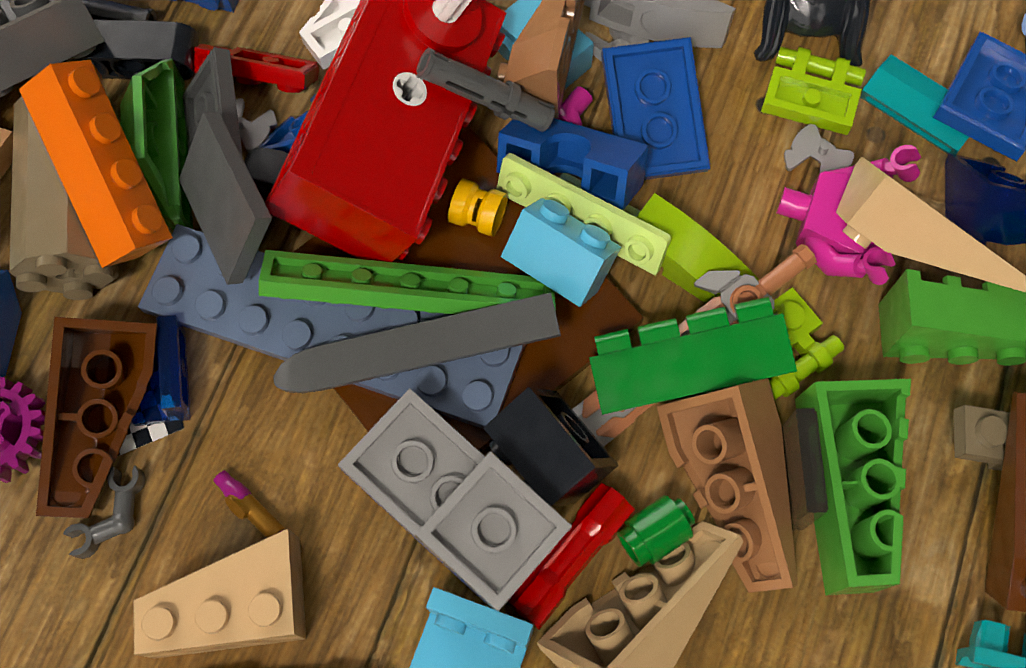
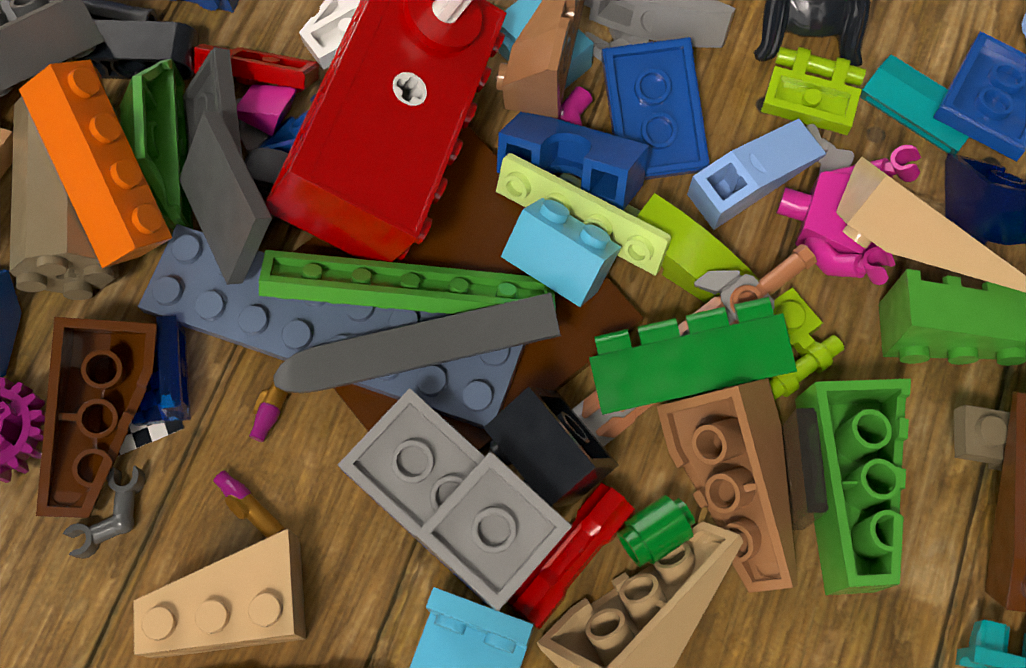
dark grey pin [416,48,555,132] -> none
yellow wheel [448,178,508,237] -> none
none -> dark pink slope [236,84,297,136]
none -> piece [249,360,288,442]
none -> light blue slope [687,119,826,230]

